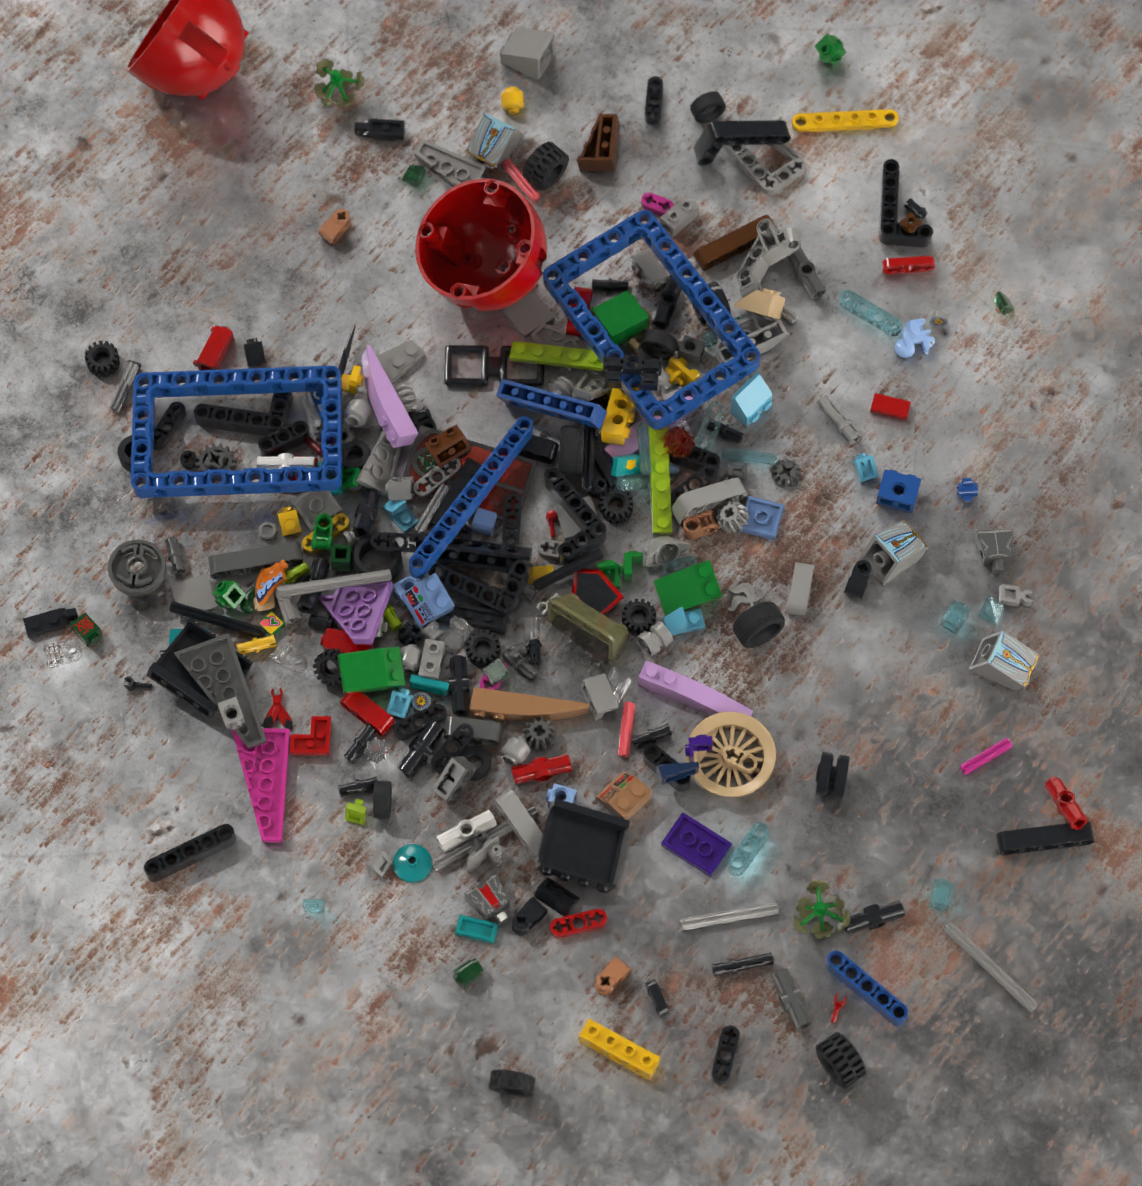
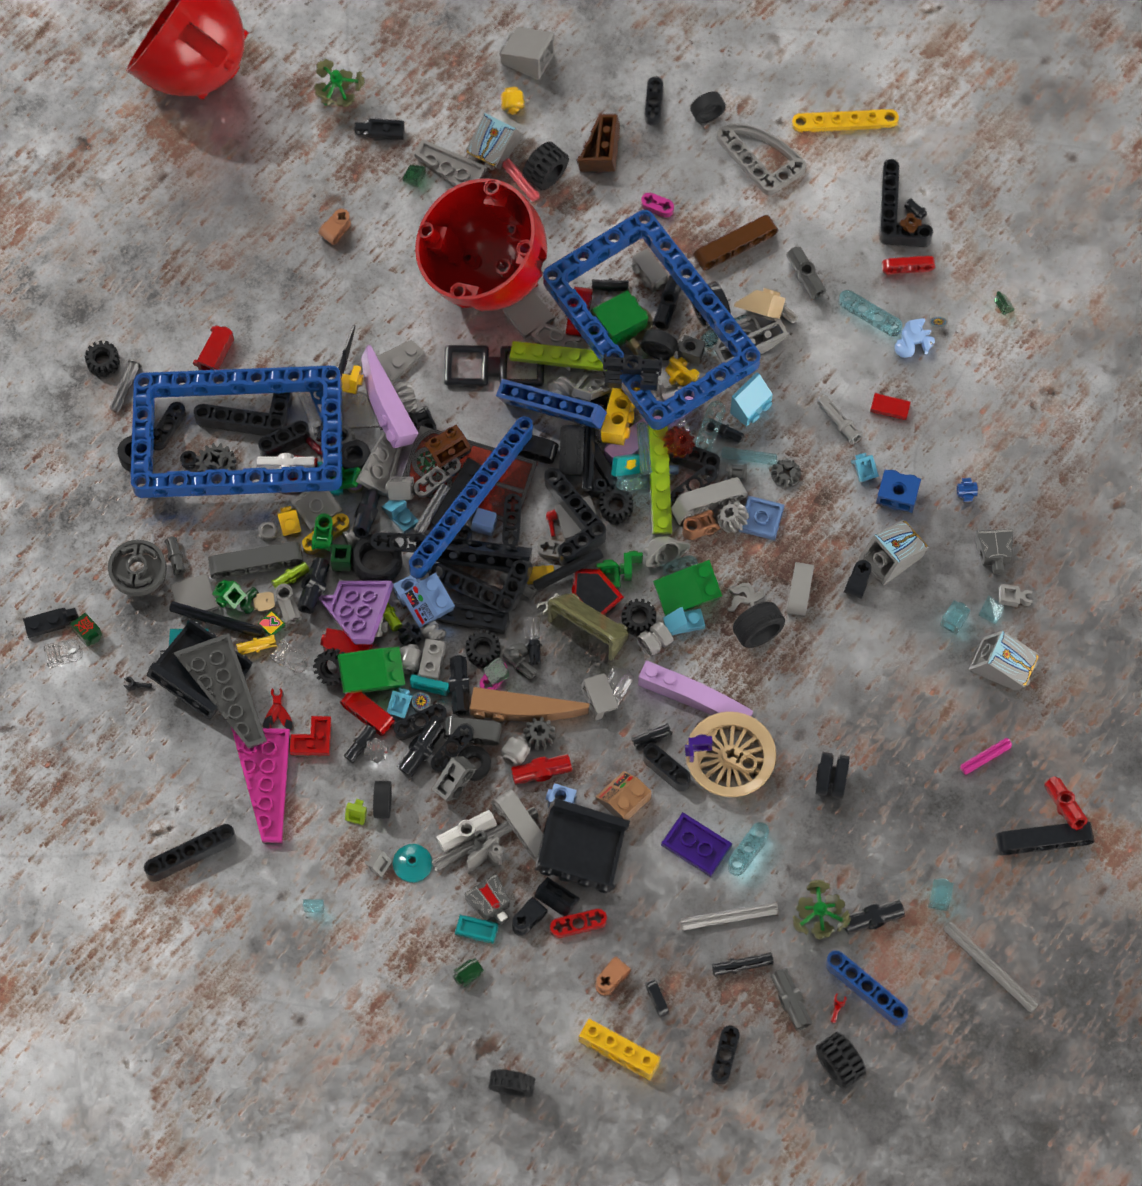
light grey brick [217,697,246,730] -> none
black bracket [243,338,266,366] -> none
orange arm [255,560,289,605] -> none
light grey axle [277,569,392,598] -> none
black pin [308,614,334,631] -> none
black pin [338,776,378,797] -> none
light grey head [344,399,371,427] -> none
clear brick [440,616,474,657] -> none
coral axle [618,702,635,758] -> none
dark blue slope [656,762,699,785] -> none
light grey brick [660,196,699,238] -> none
black beam [693,120,791,166] -> none
light grey connector [737,219,801,298] -> none
green brick [815,34,846,64] -> none

